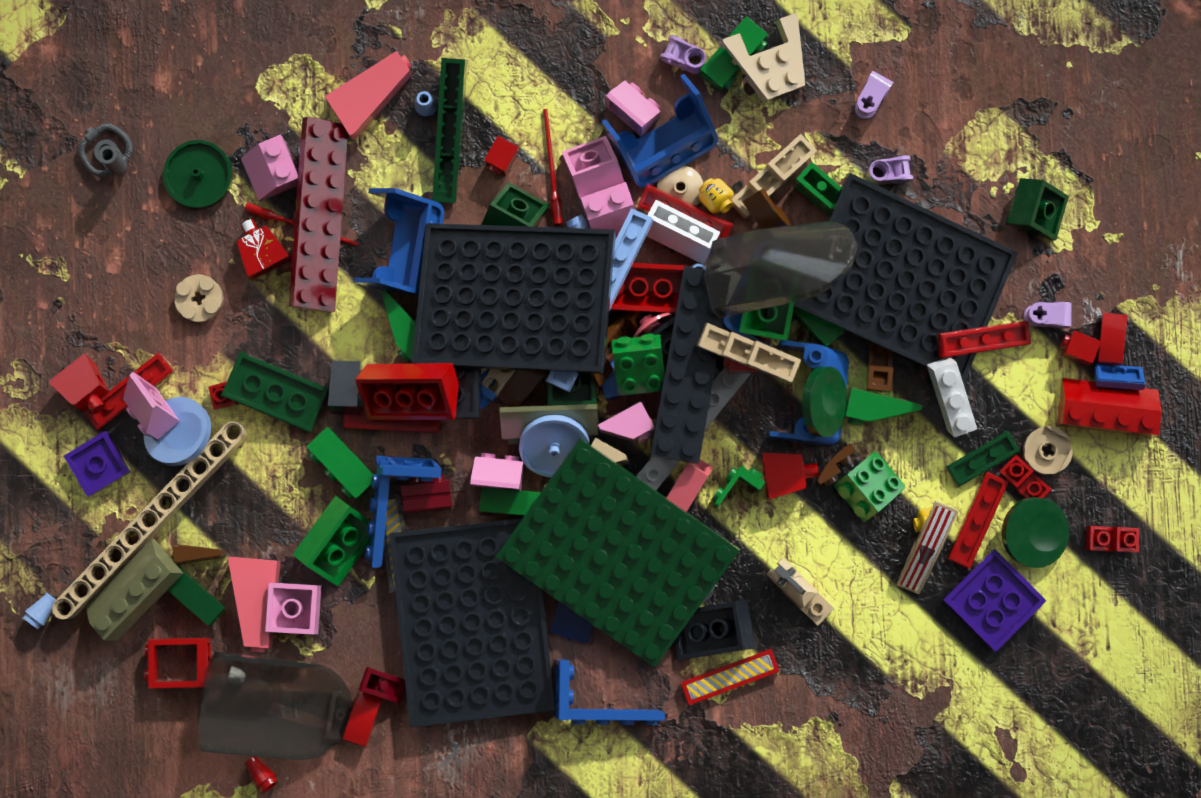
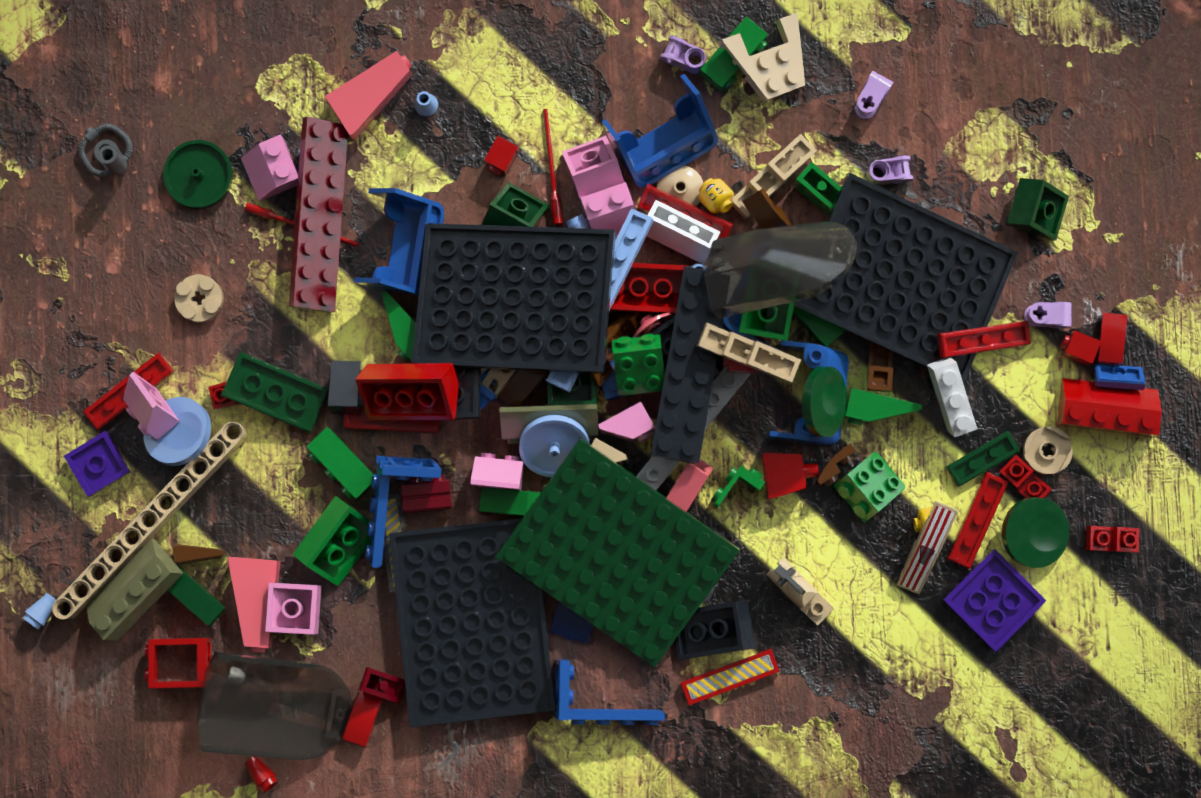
red torso [48,353,108,414] -> none
red torso [237,219,292,280] -> none
dark green slope [432,58,468,203] -> none
bright pink slope [606,81,661,137] -> none

